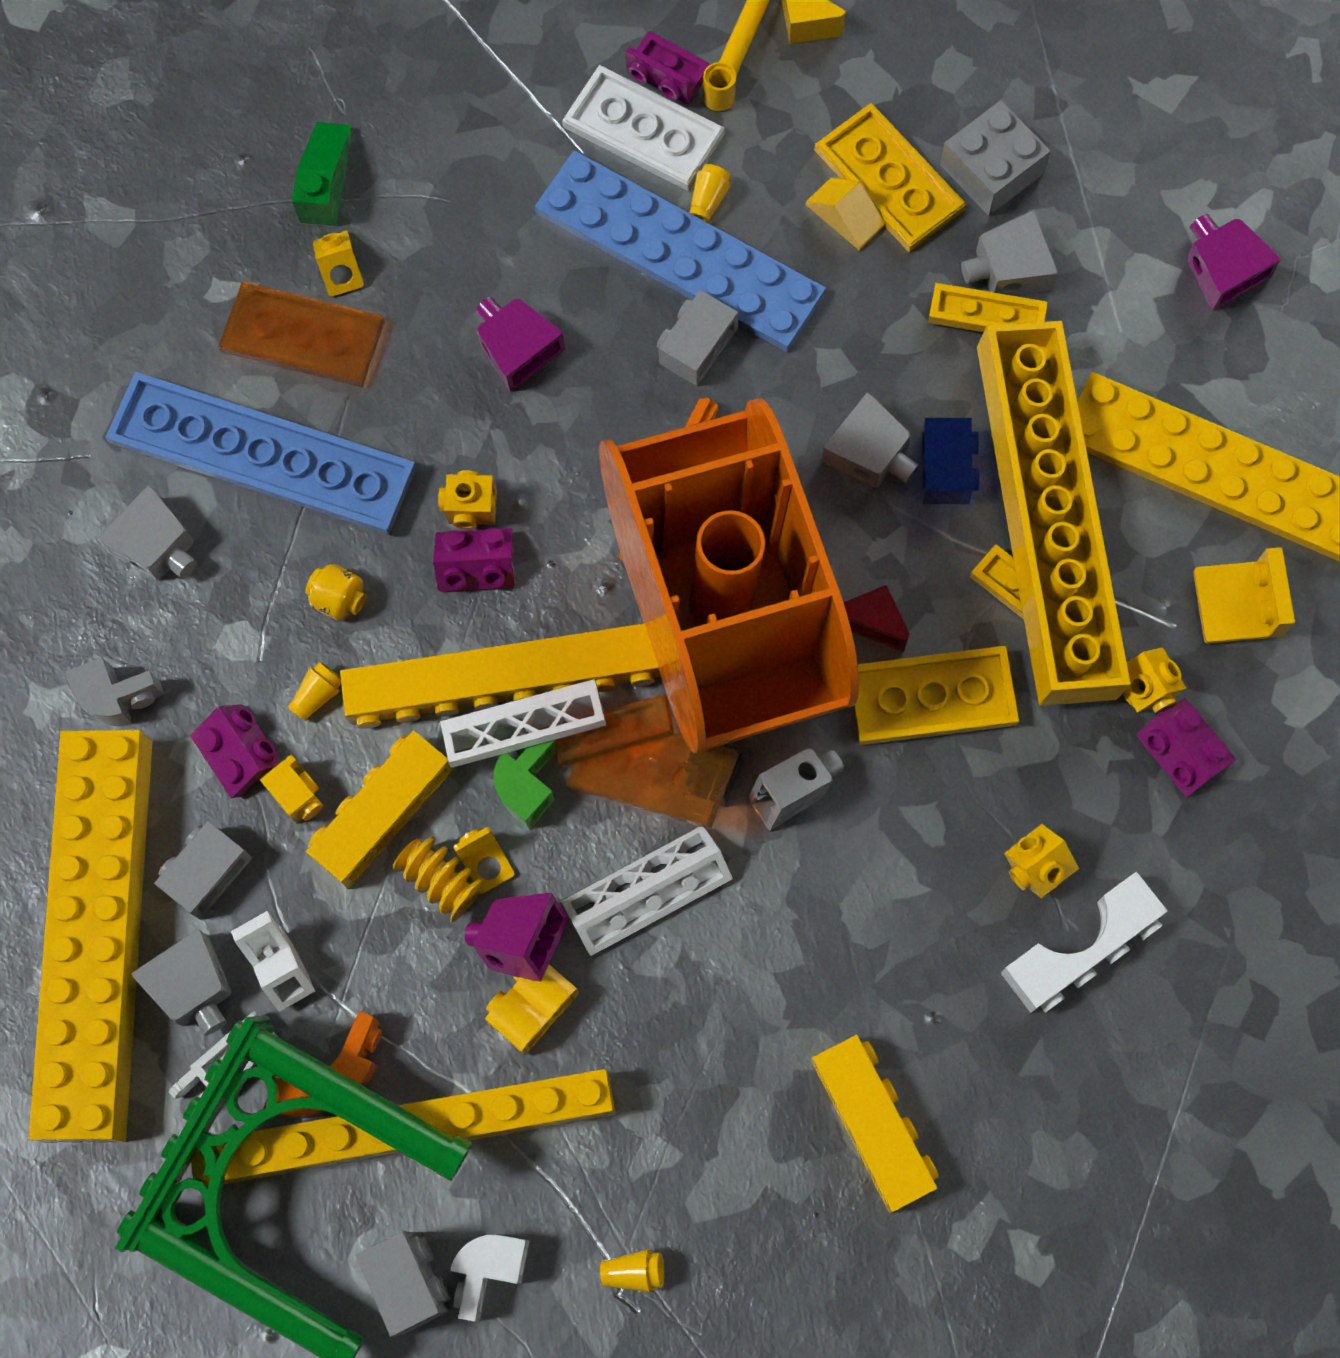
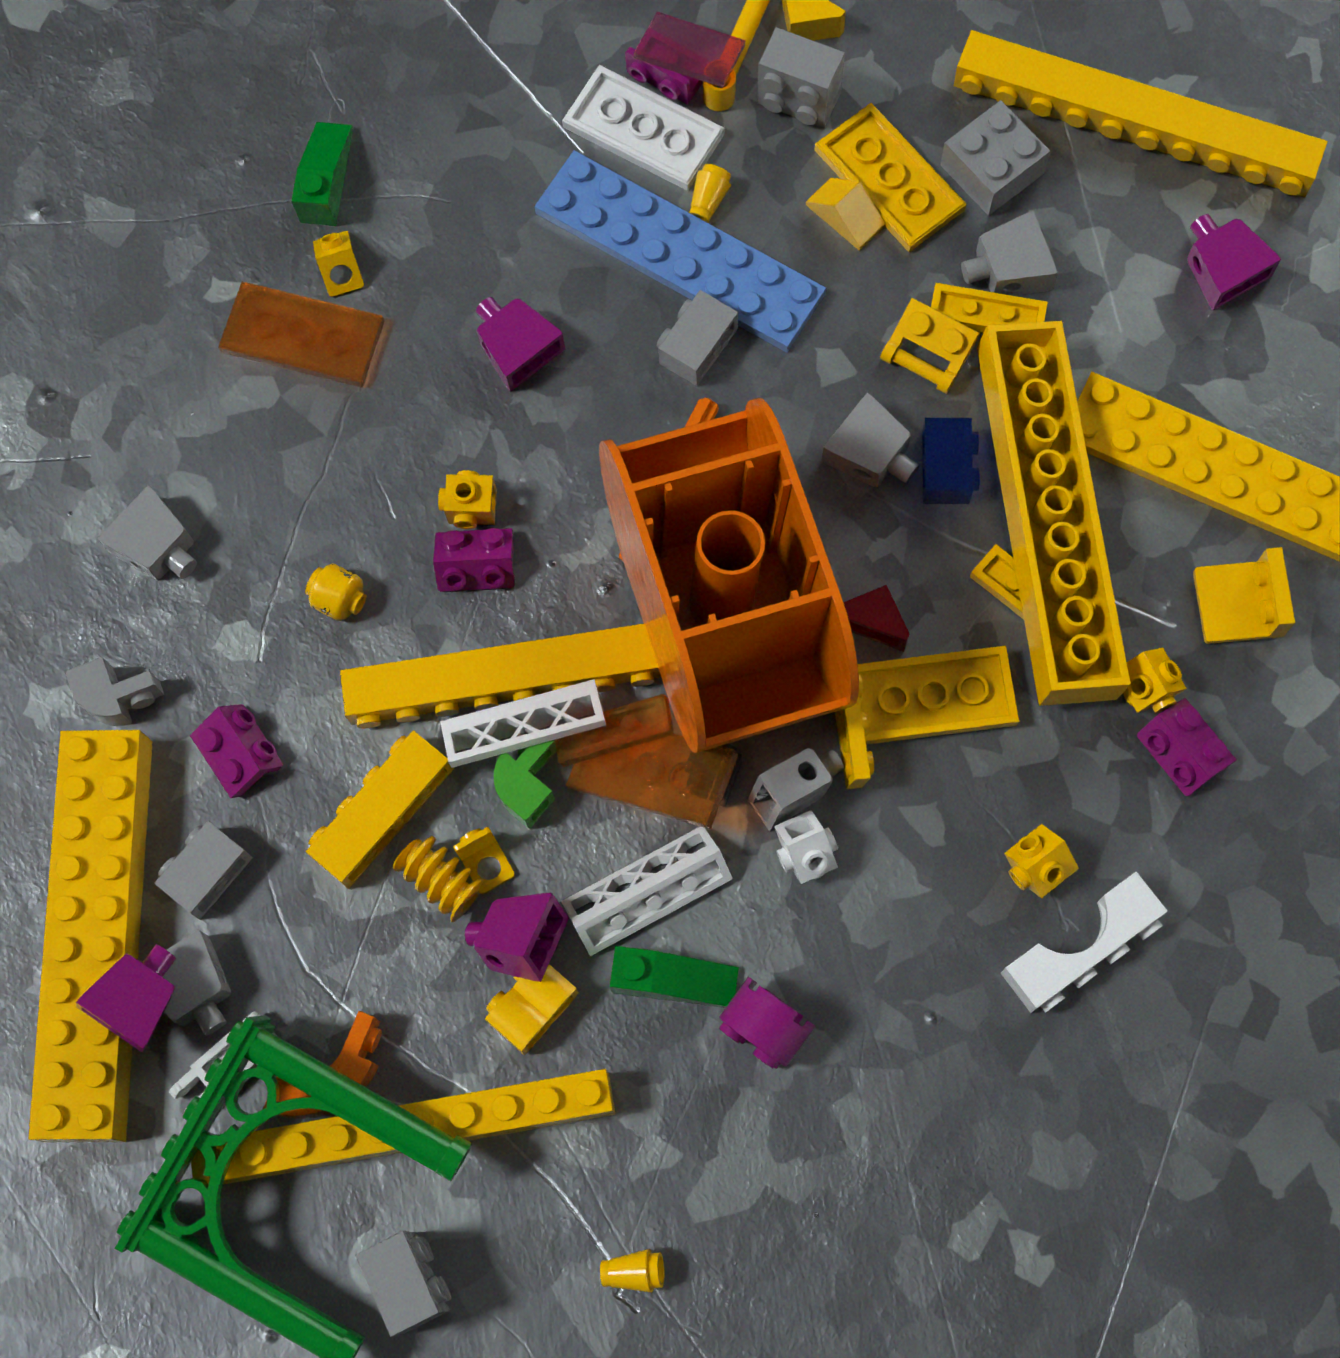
medium blue plate [105,371,417,535] -> none
white brick [231,911,315,1012] -> none
yellow brick [260,755,323,823] -> none
yellow cone [287,661,341,721] -> none
white brick [450,1235,530,1322] -> none
yellow brick [811,1035,939,1213] -> none
none -> magenta torso [76,944,176,1052]
none -> green slope [609,946,739,1008]
none -> clear pink piece [634,12,746,87]
none -> magenta brick [719,976,816,1069]
none -> light grey brick [758,27,845,128]
none -> white brick [774,810,838,884]
none -> yellow plate [835,674,875,789]
none -> yellow plate [880,298,980,394]
none -> yellow brick [953,30,1328,197]

